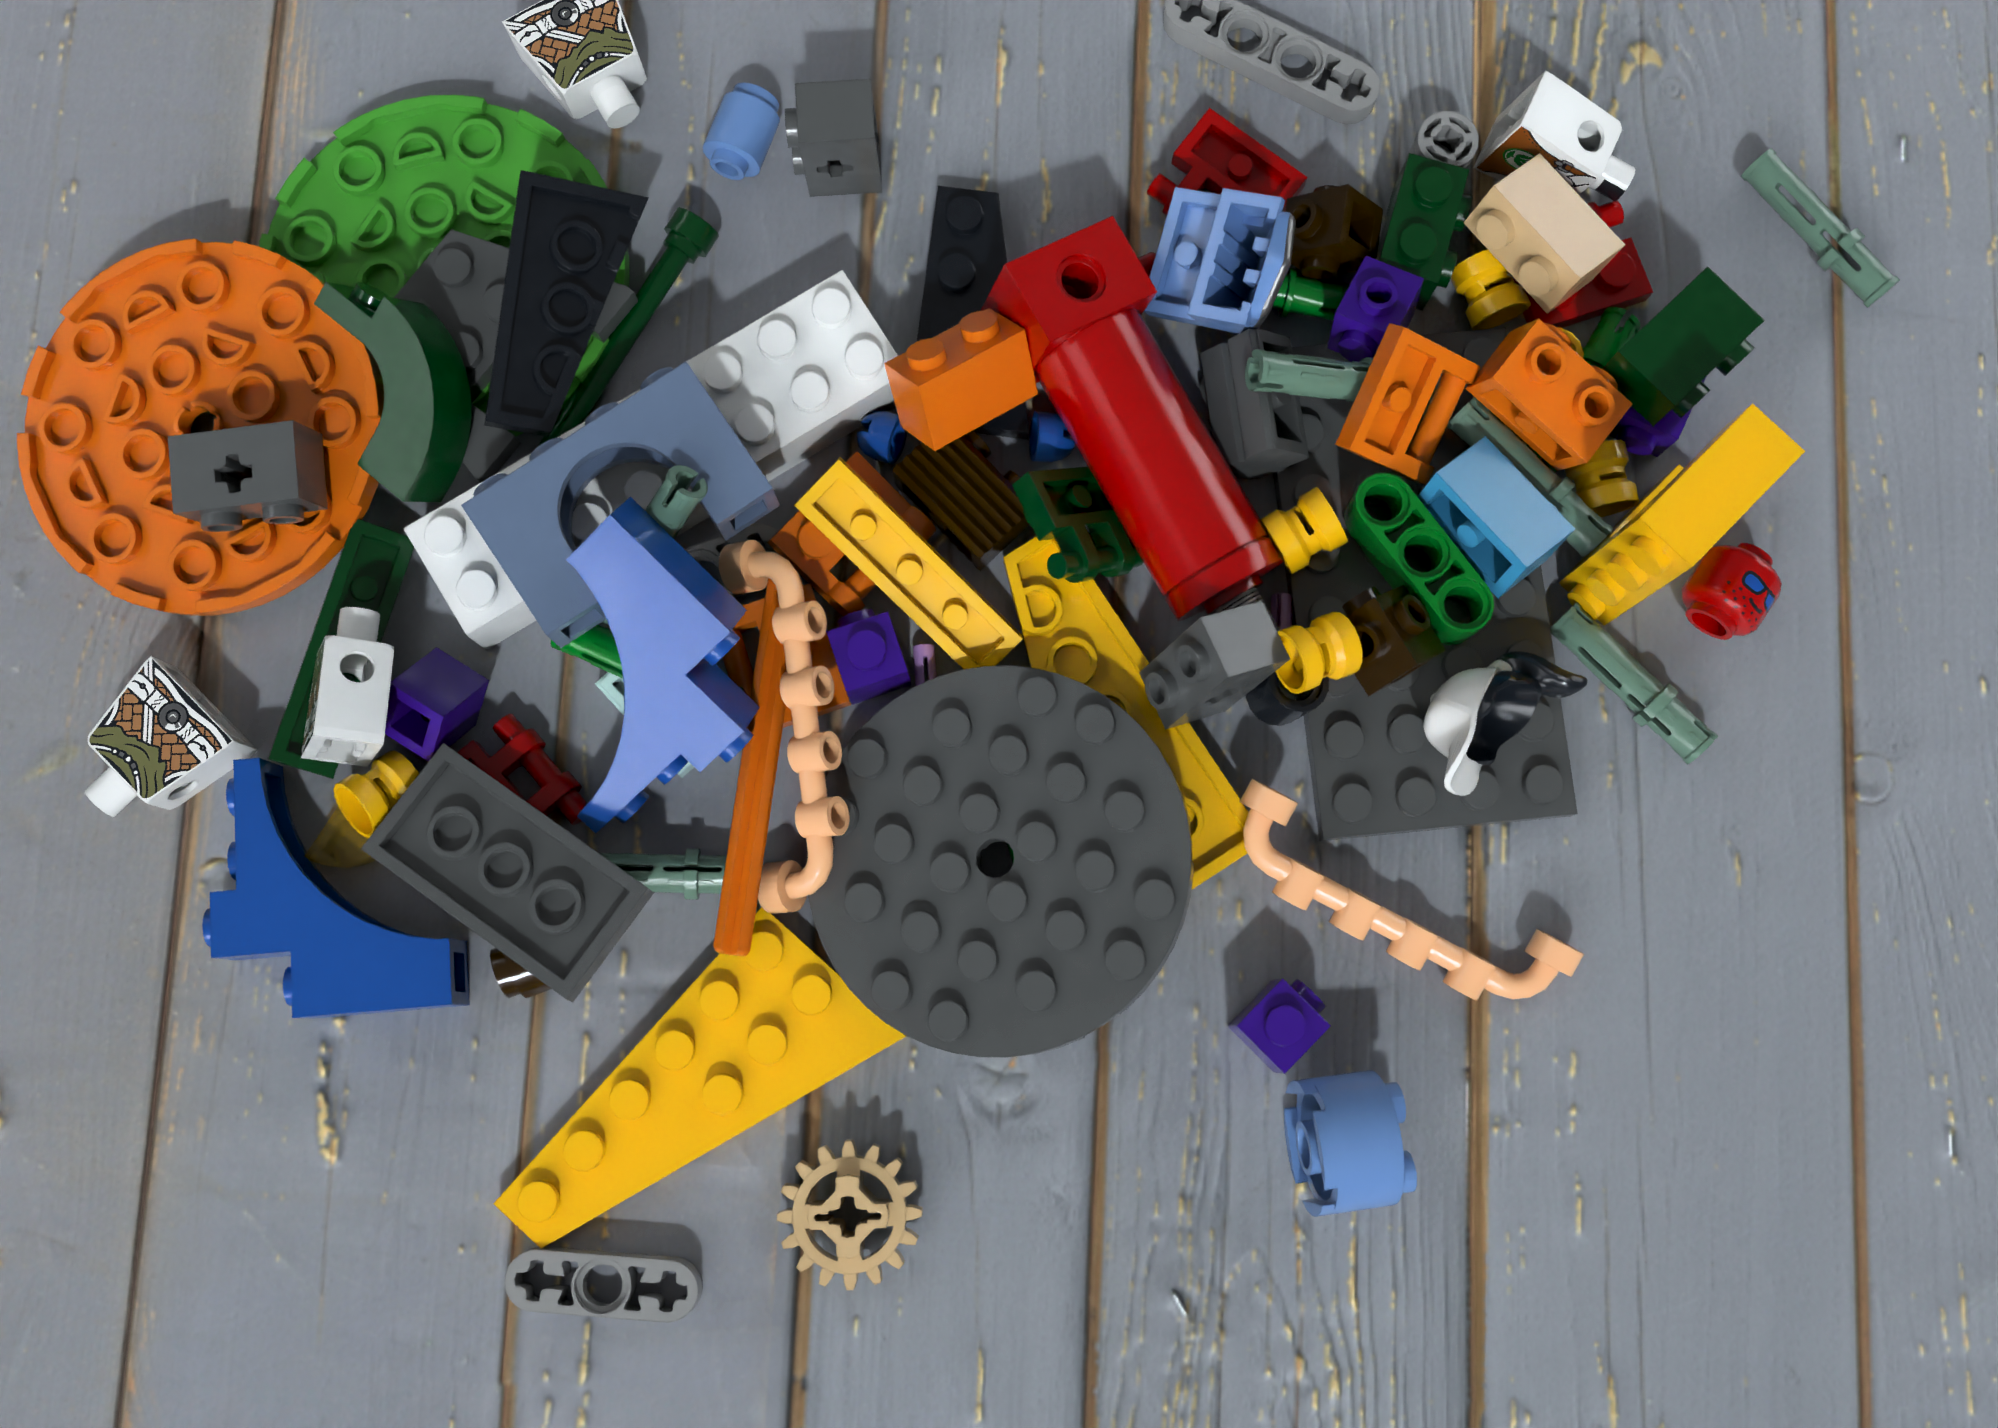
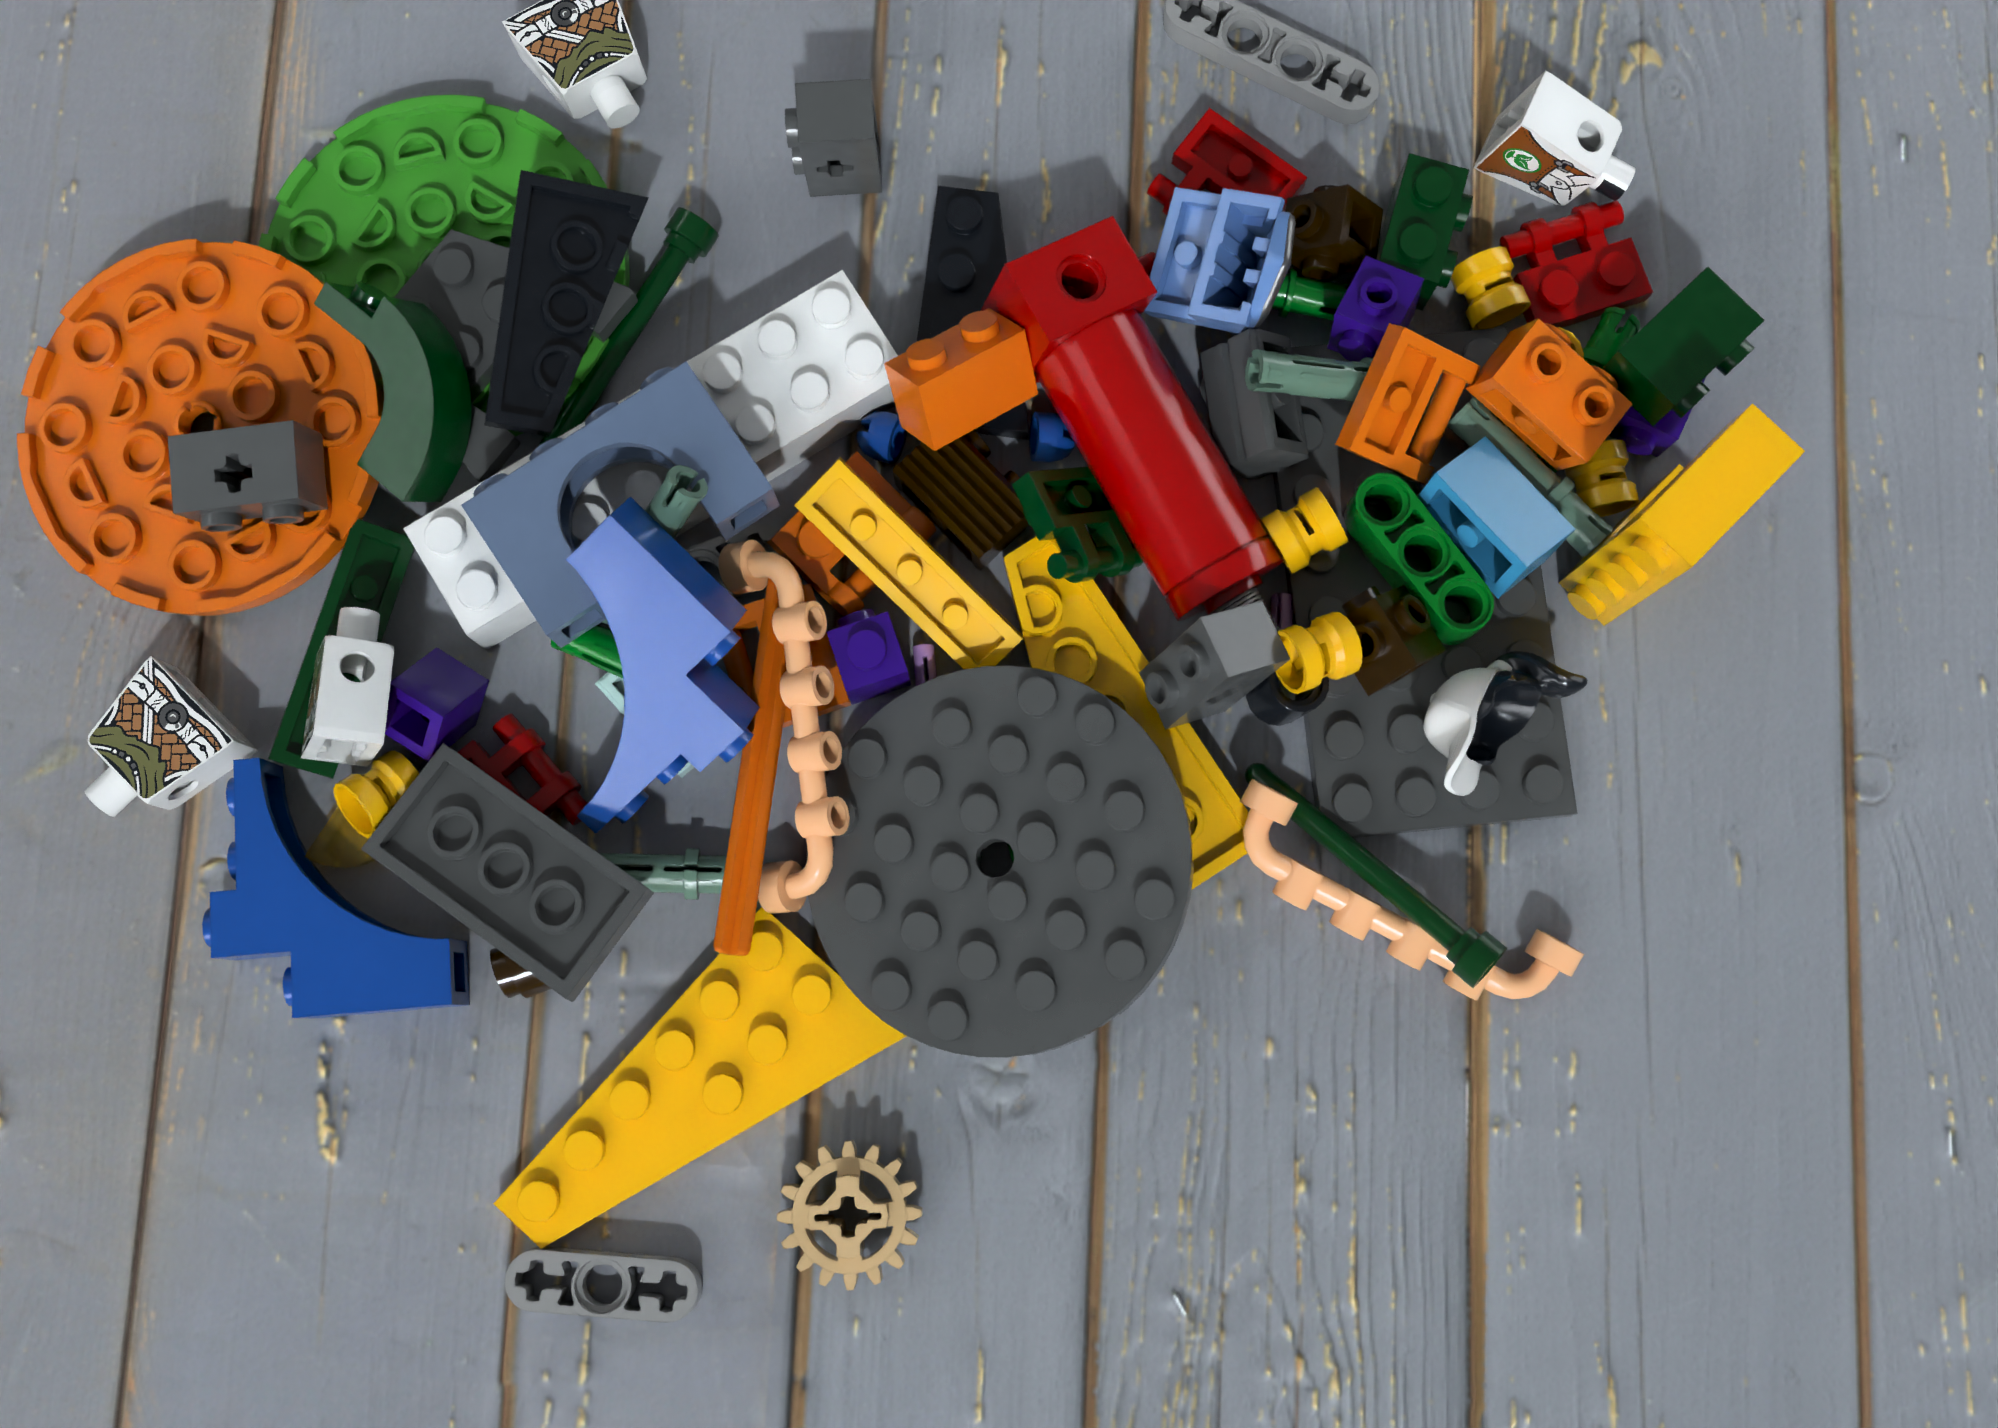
medium blue brick [702,83,780,180] -> none
dark purple brick [1228,978,1331,1074] -> none
medium blue brick [1284,1070,1417,1217] -> none
light grey wheel [1406,111,1479,169] -> none
tan brick [1464,153,1625,314] -> none
sand green pin [1550,602,1718,765] -> none
red head [1682,543,1782,640] -> none
sand green pin [1741,148,1900,308] -> none
none -> dark green piece [1245,763,1507,988]

